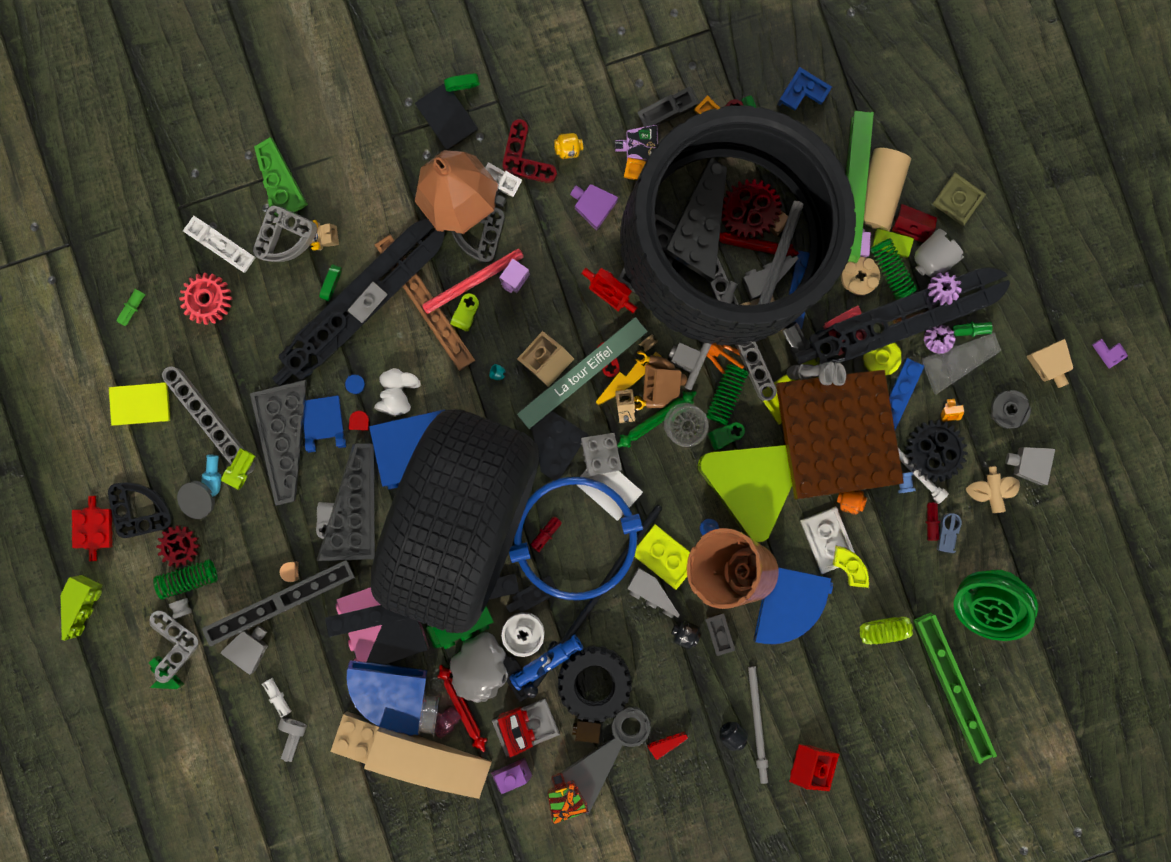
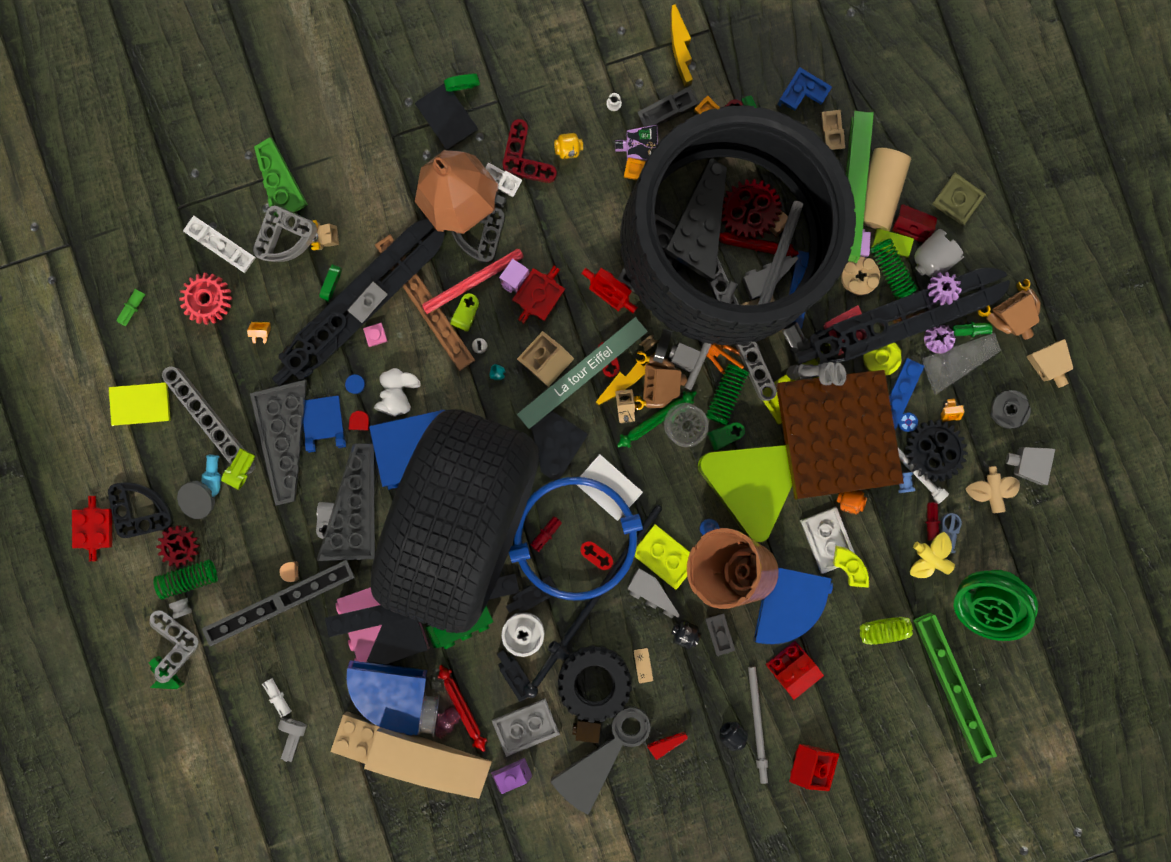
lime slope [61,575,102,641] -> none
light grey torso [221,625,268,675] -> none
light grey piece [450,632,508,703] -> none
red slope [498,707,536,757] -> none
blue piece [510,634,583,691] -> none
torso [548,773,589,824] -> none
medium lavender torso [570,184,618,230] -> none
light grey hinge [581,433,622,477] -> none
medium lavender piece [1092,339,1128,369] -> none
none -> light orange tile [247,322,271,343]
none -> bright pink plate [363,323,388,347]
none -> white hinge [472,338,488,354]
none -> red plate [512,265,565,324]
none -> red beam [581,541,613,570]
none -> white pin [607,93,622,111]
none -> tan sticker [634,648,653,683]
none -> dark grey beam [653,329,673,363]
none -> yellow slope [671,4,693,87]
none -> red slope [765,641,824,700]
none -> tan slope [821,110,845,150]
none -> blue tile [898,413,918,432]
none -> light yellow plant [910,532,955,578]
none -> medium nougat torso [978,279,1041,340]

